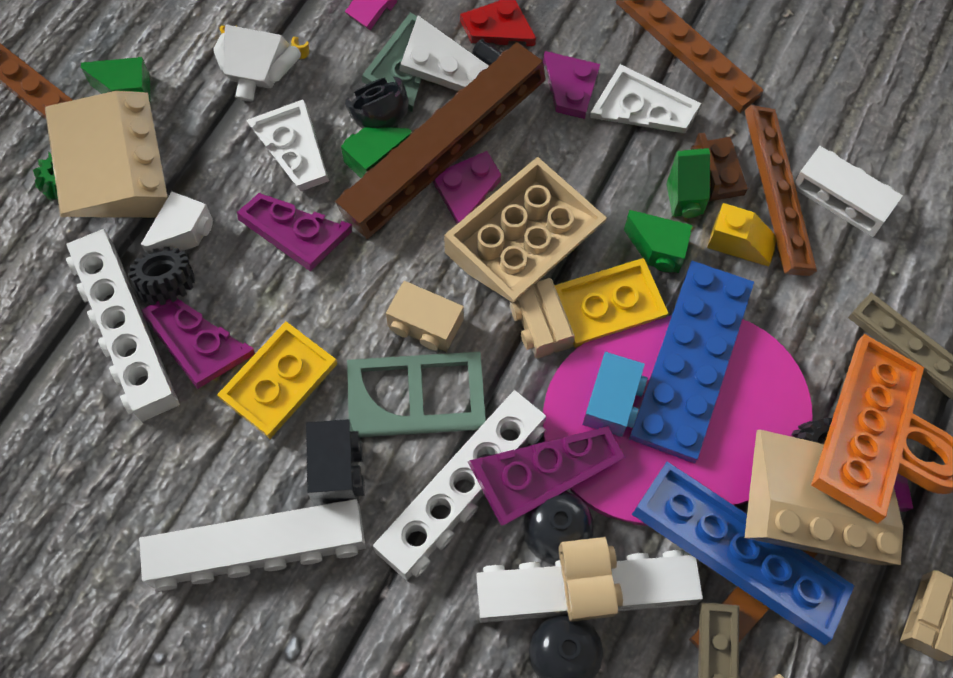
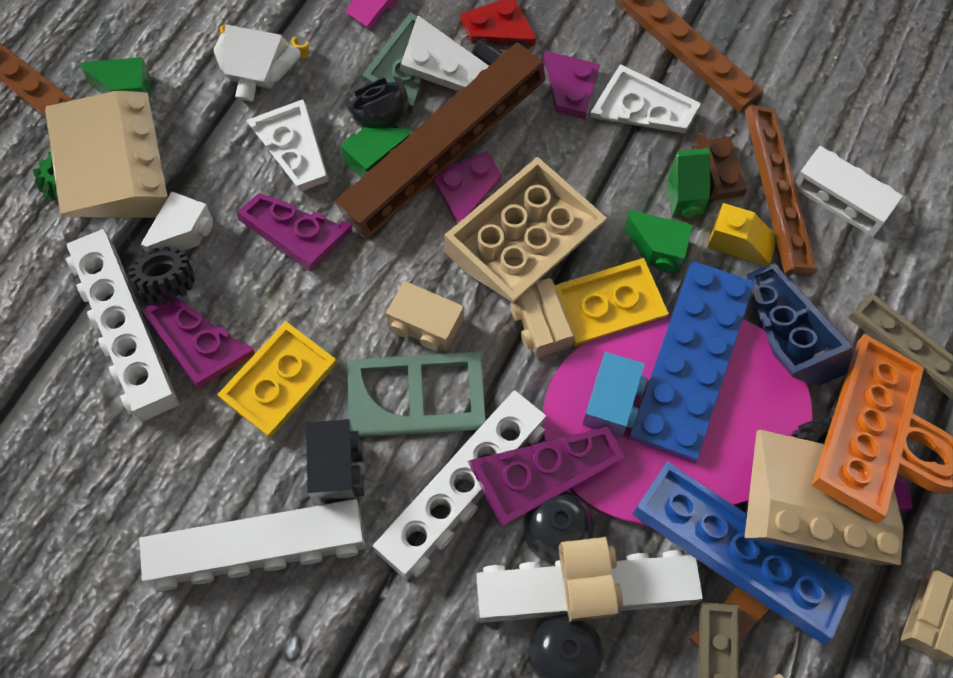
none -> dark blue wedge [746,263,853,386]

